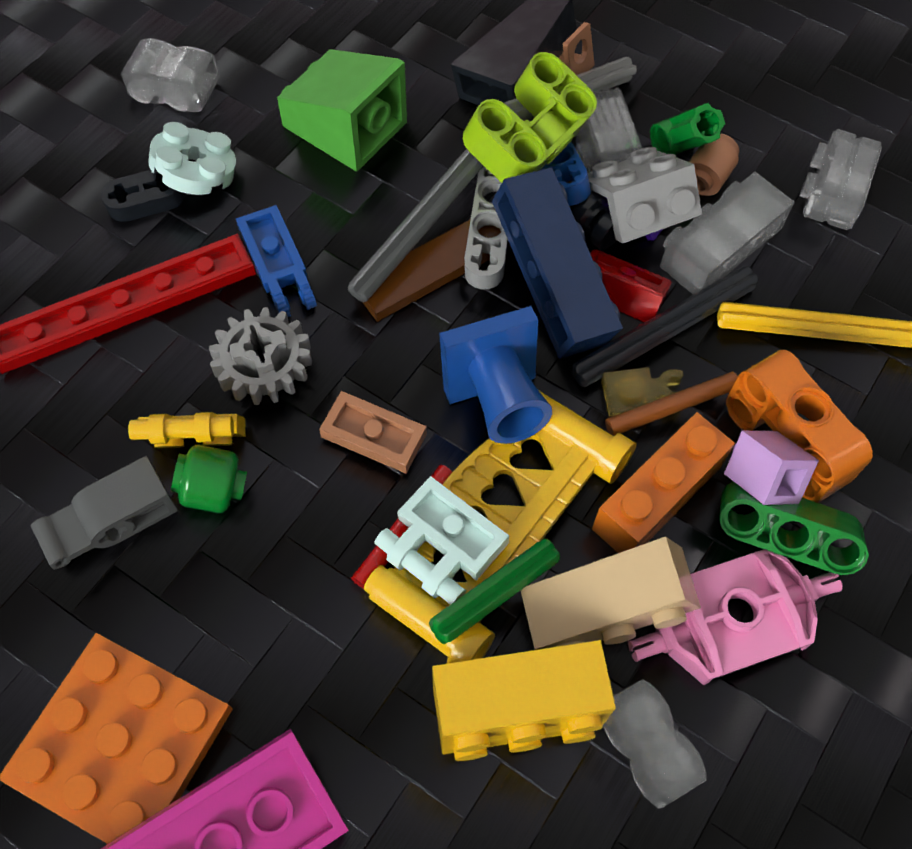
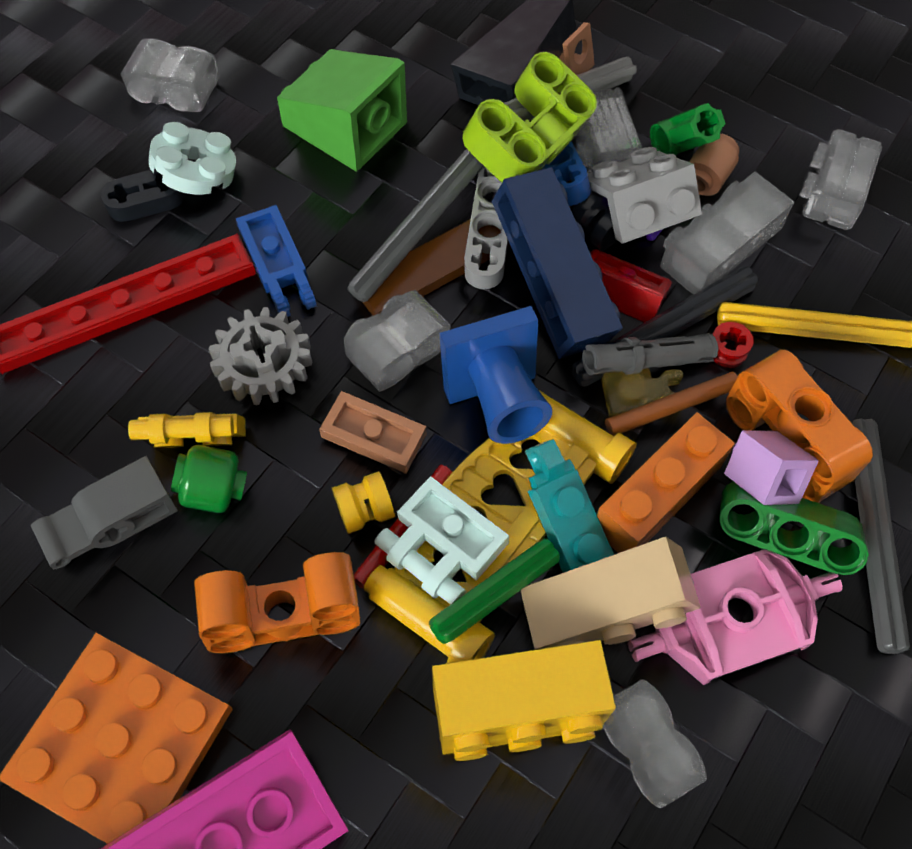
none -> orange beam [194,552,360,653]
none -> yellow wheel [332,471,395,534]
none -> clear brick [343,290,450,392]
none -> teal hinge [525,439,614,573]
none -> dark grey pin [582,333,718,375]
none -> red bush [713,322,753,368]
none -> dark grey axle [852,418,910,654]

